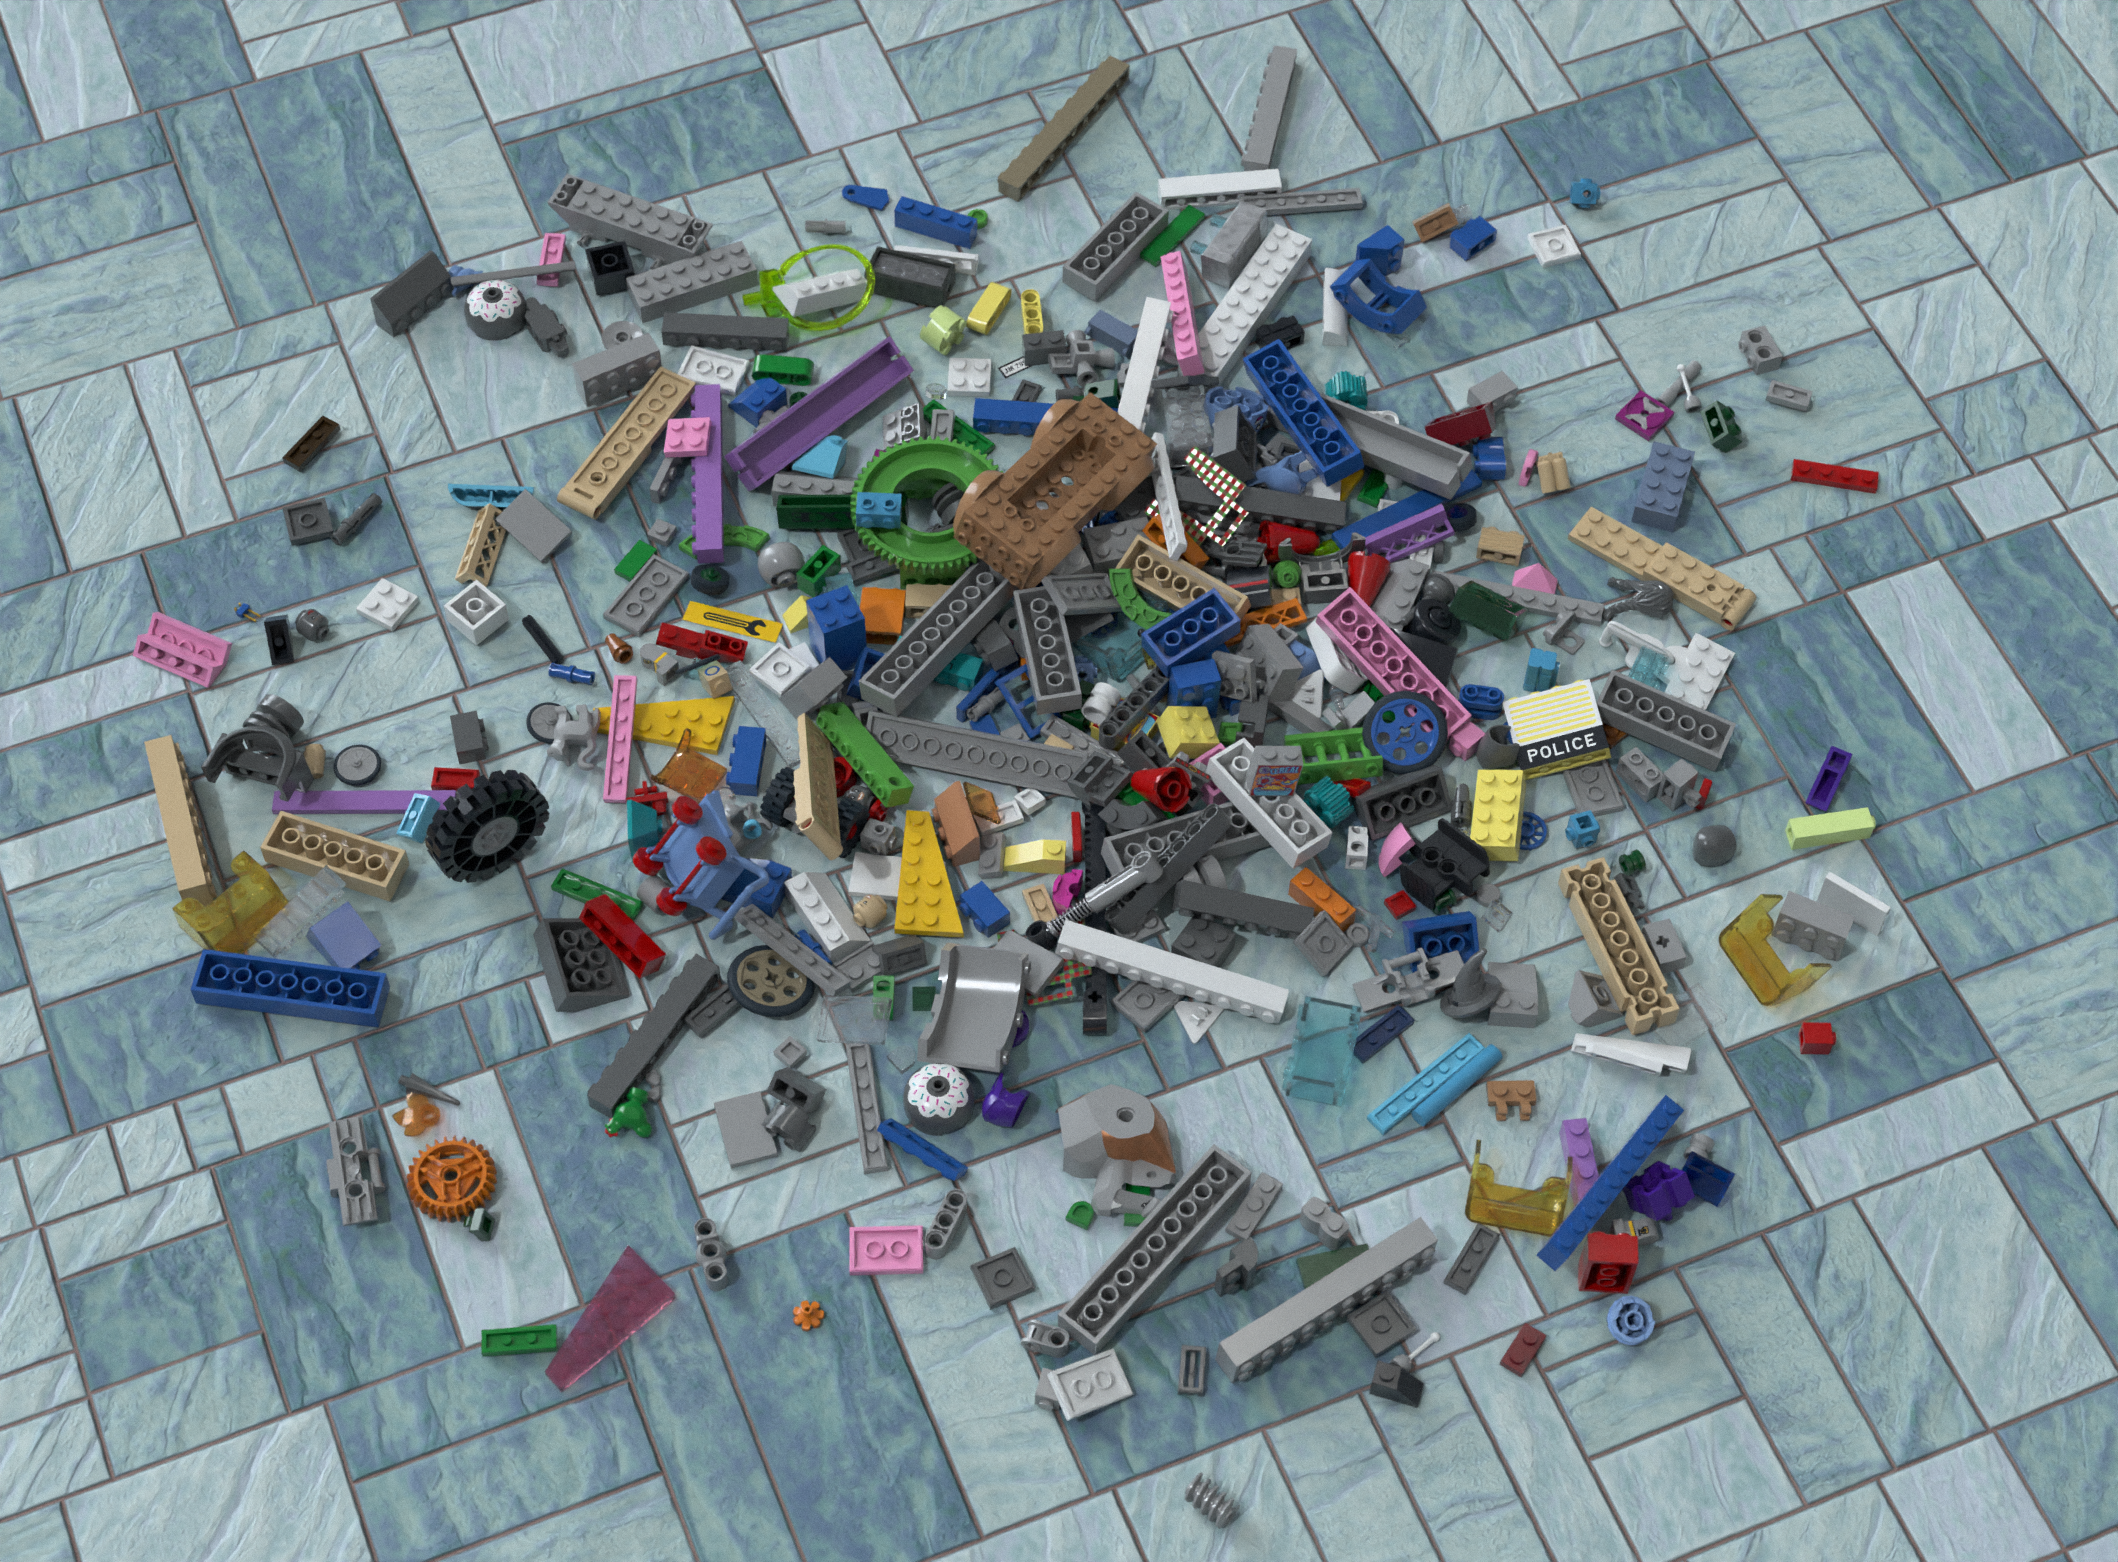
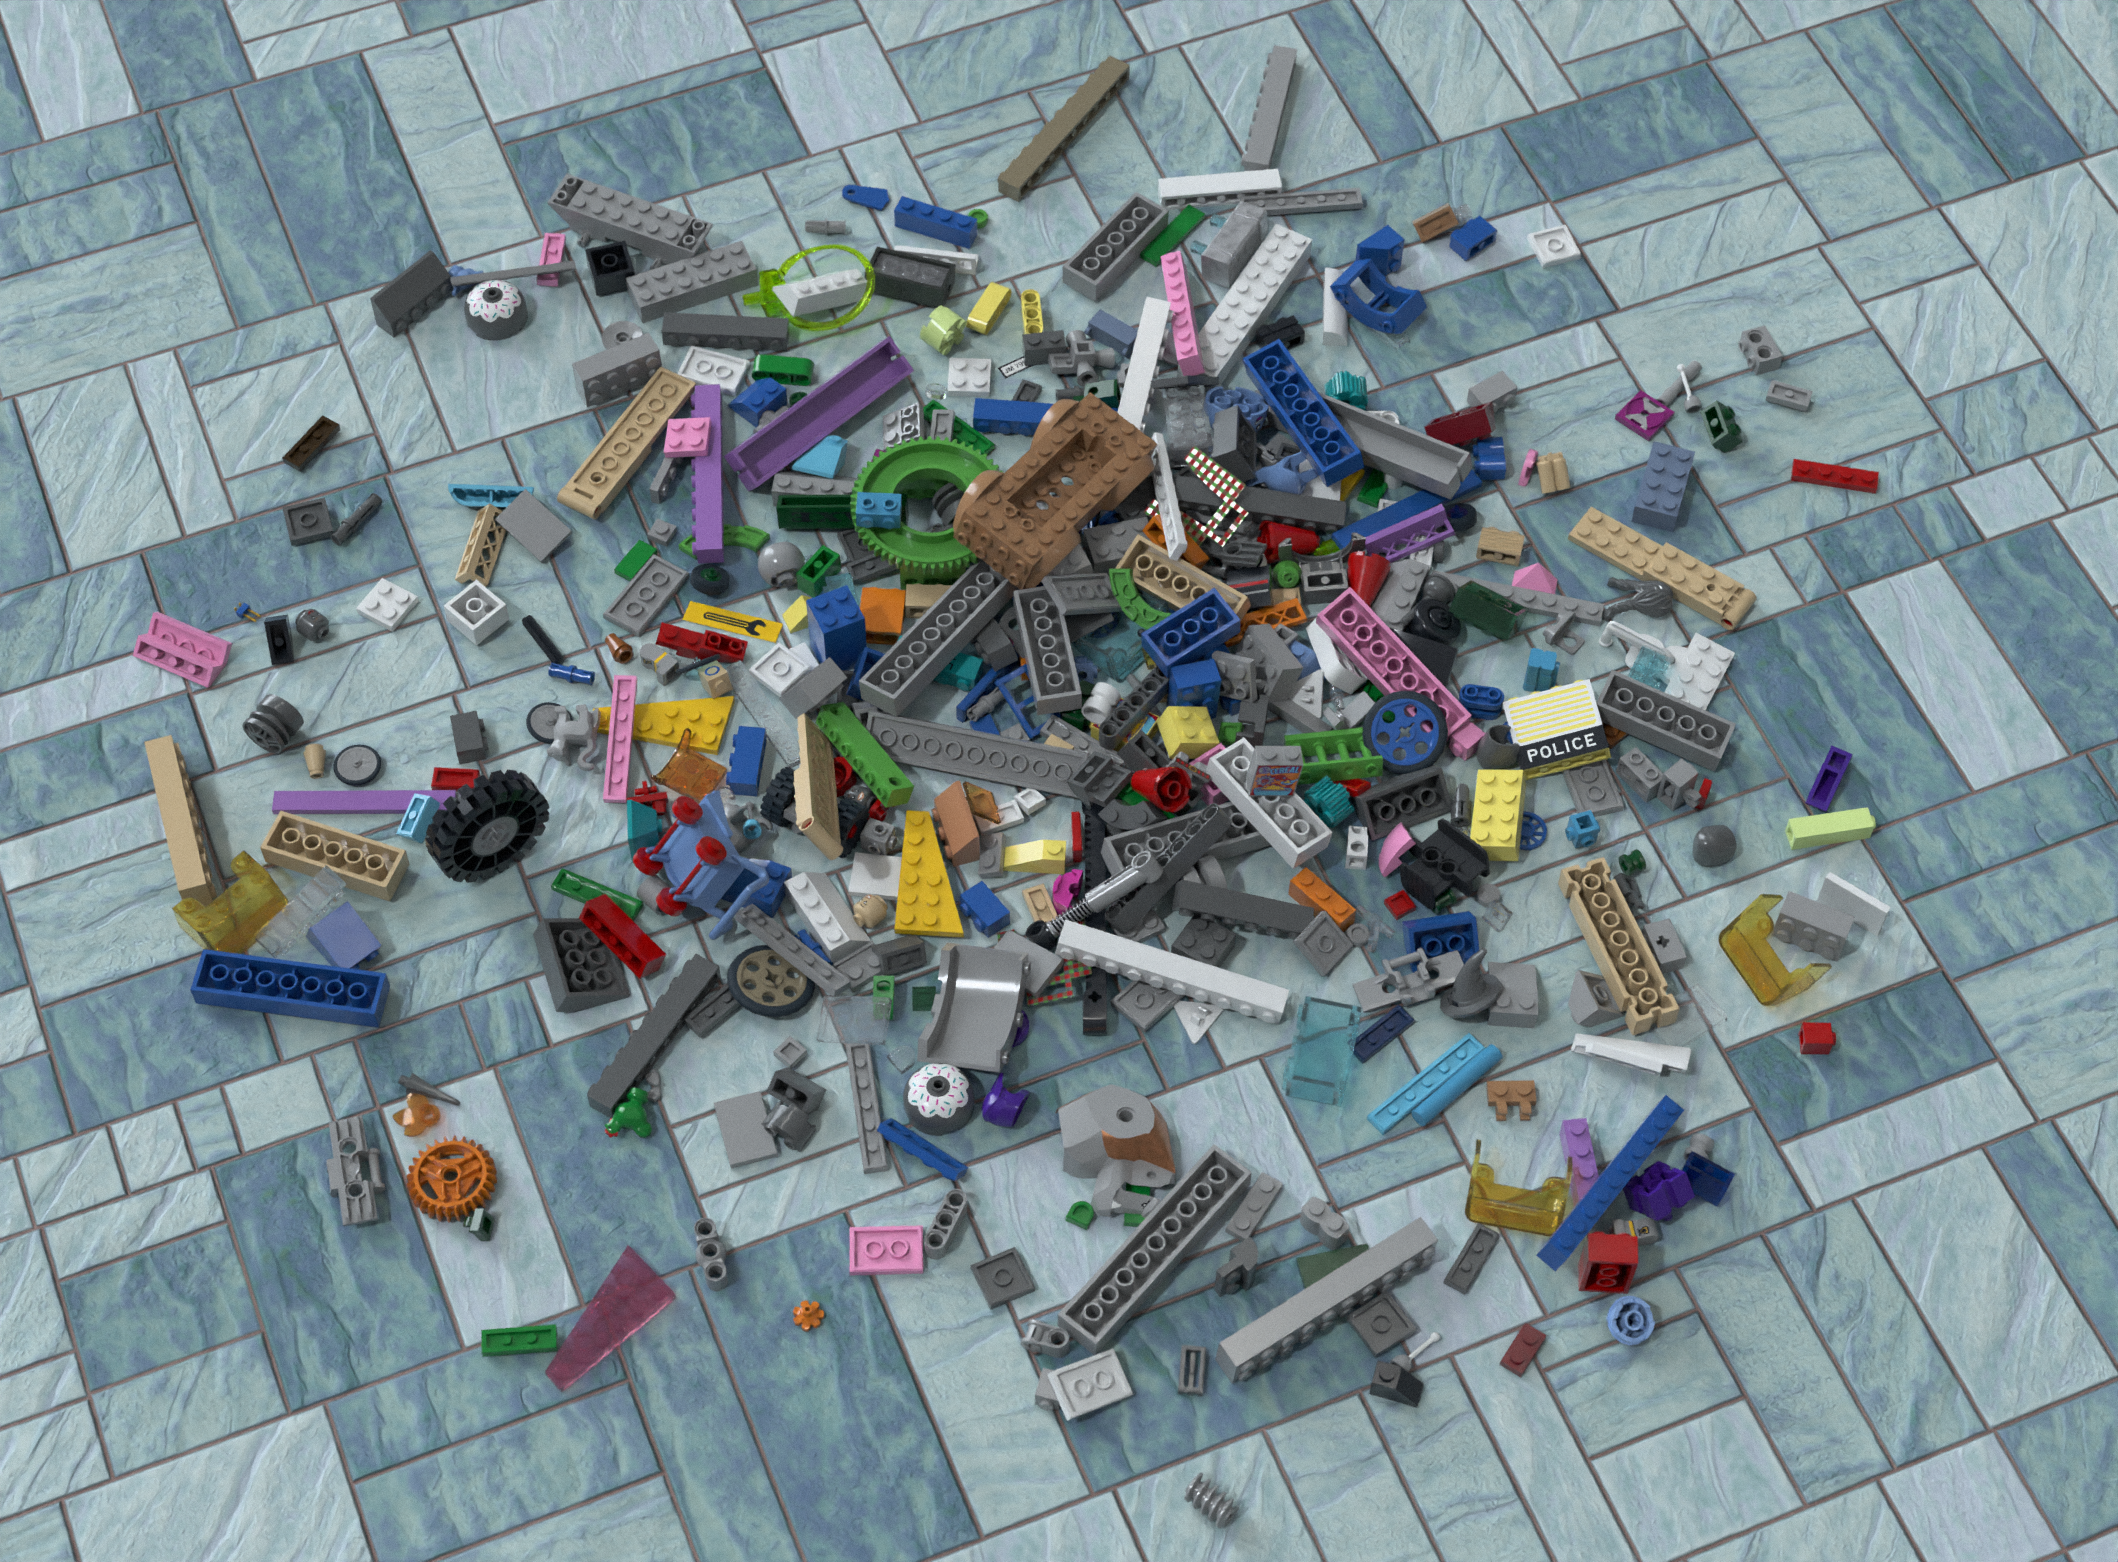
dark grey piece [201,726,314,802] -> none
dark grey hinge [525,297,569,357] -> none
dark azure brick [1570,178,1601,208] -> none

